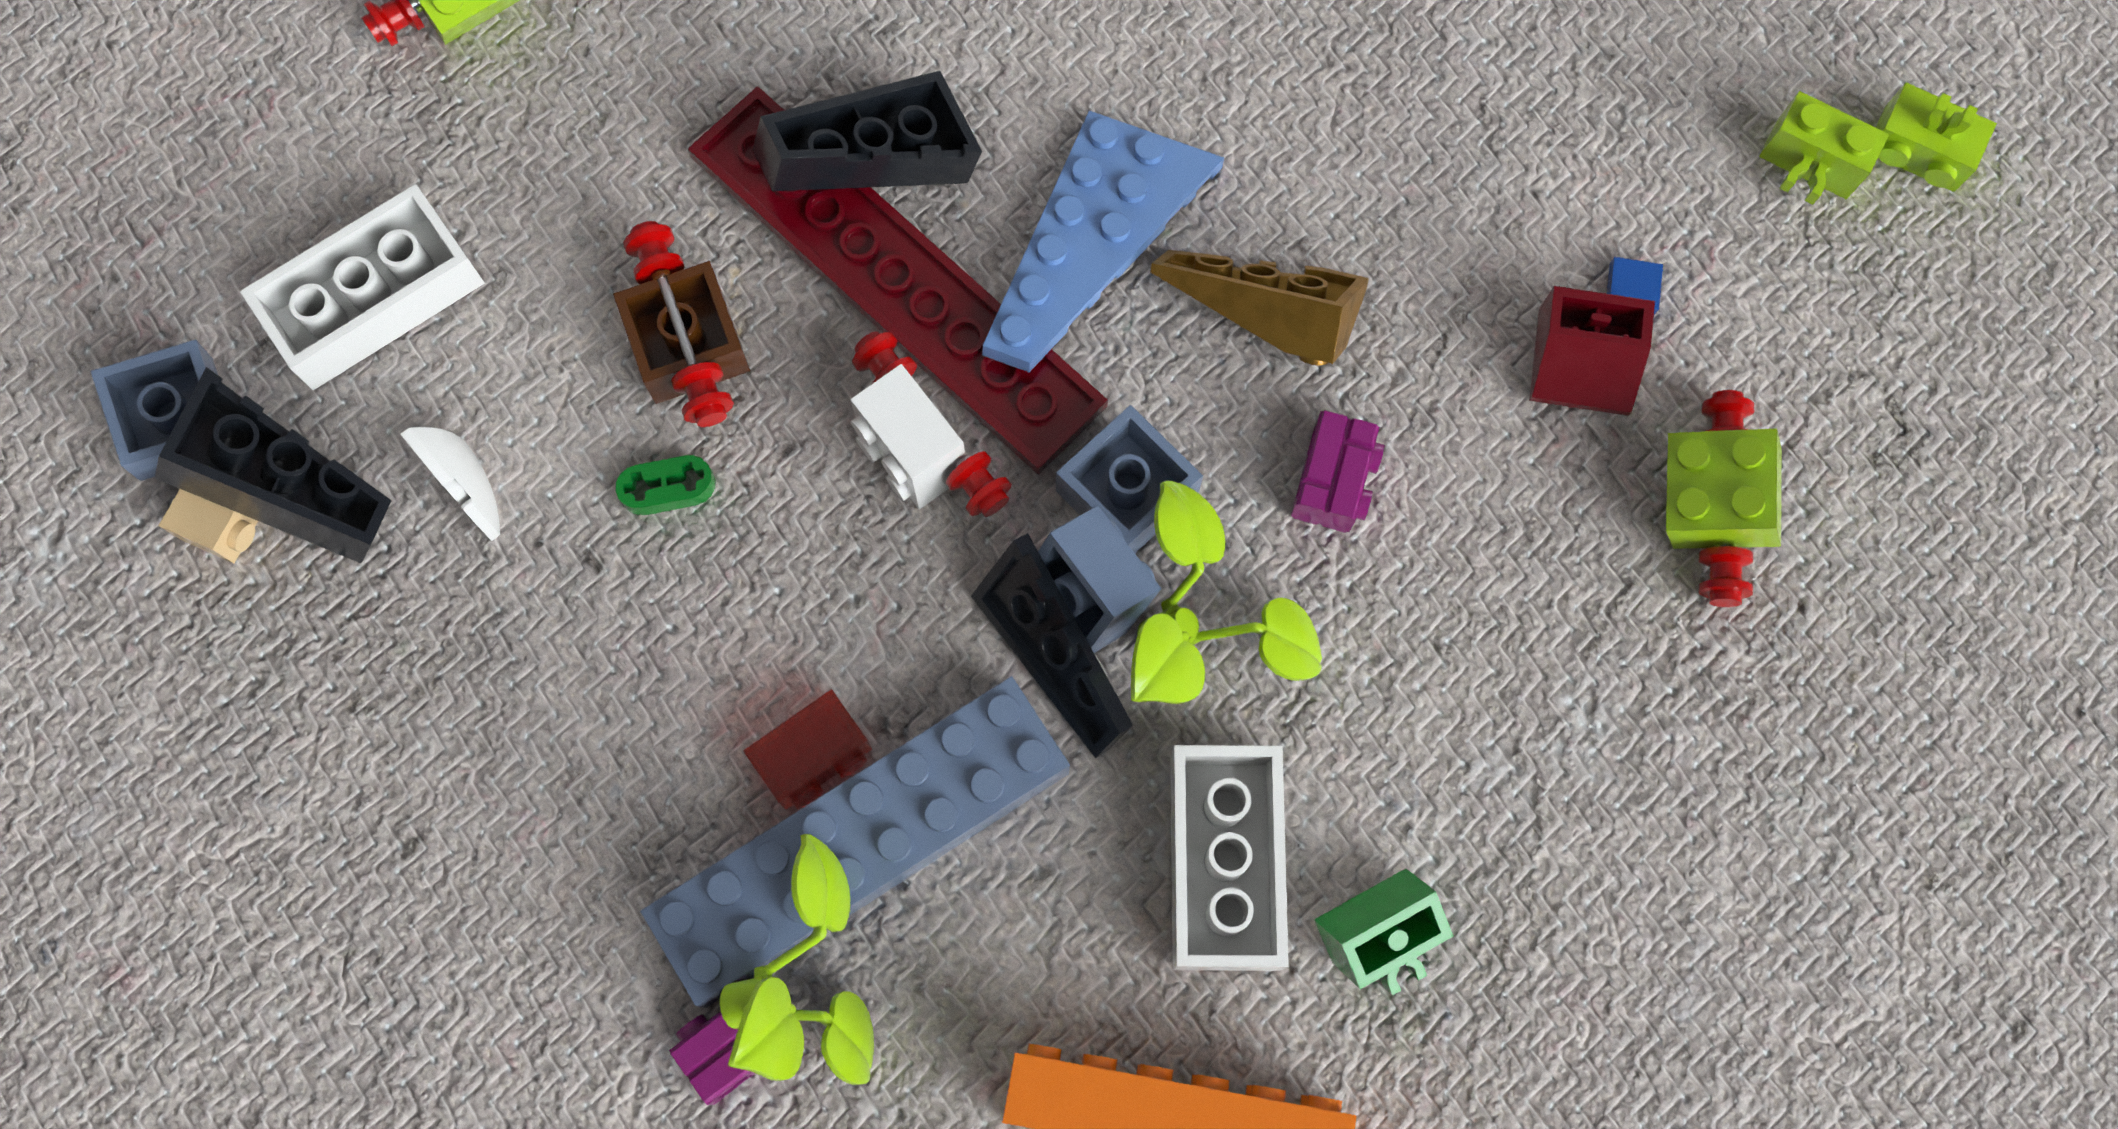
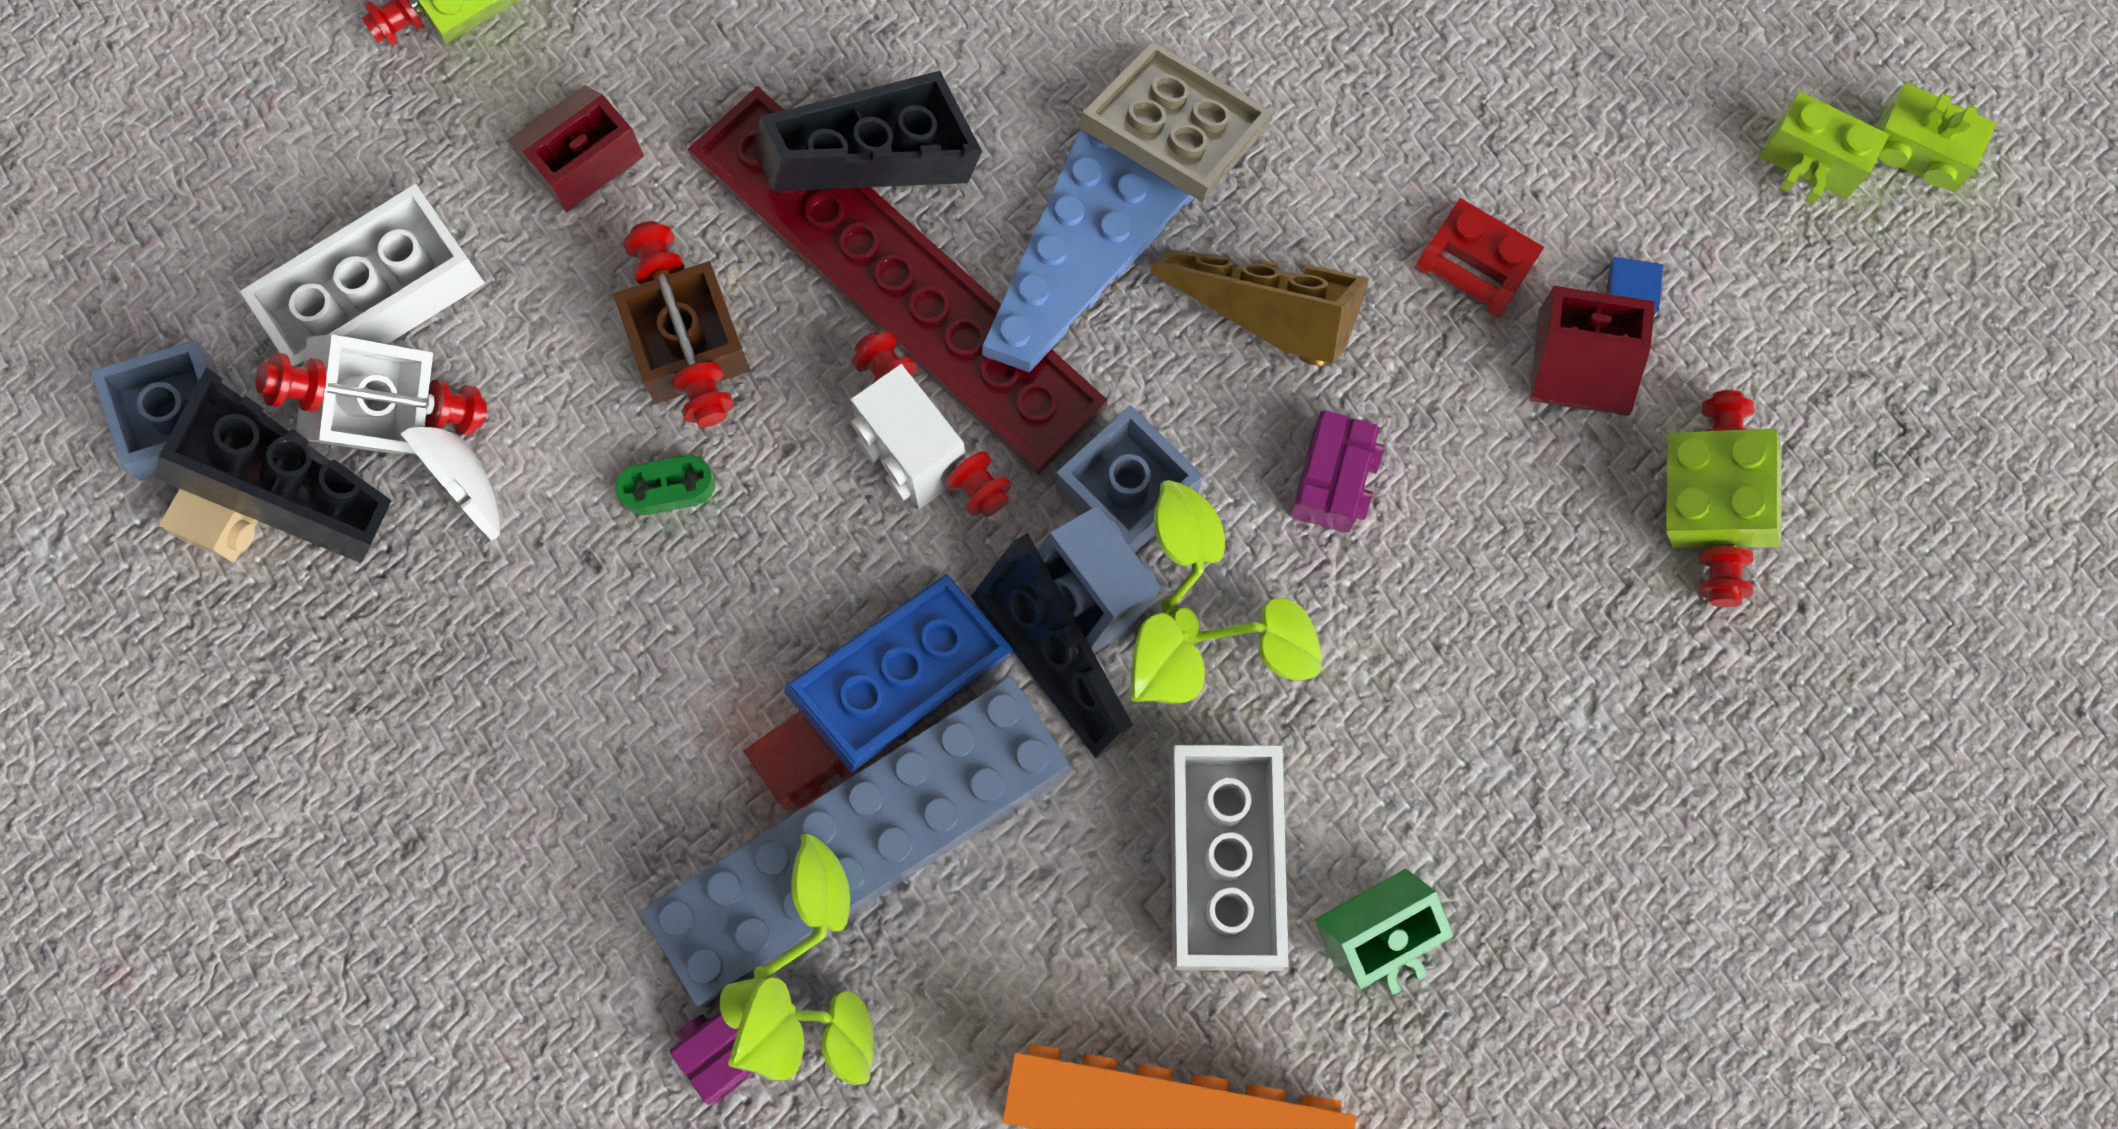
none -> white brick [255,334,487,454]
none -> dark red slope [507,85,644,213]
none -> blue tile [784,574,1013,773]
none -> dark tan plate [1078,41,1274,202]
none -> red plate [1414,198,1544,318]

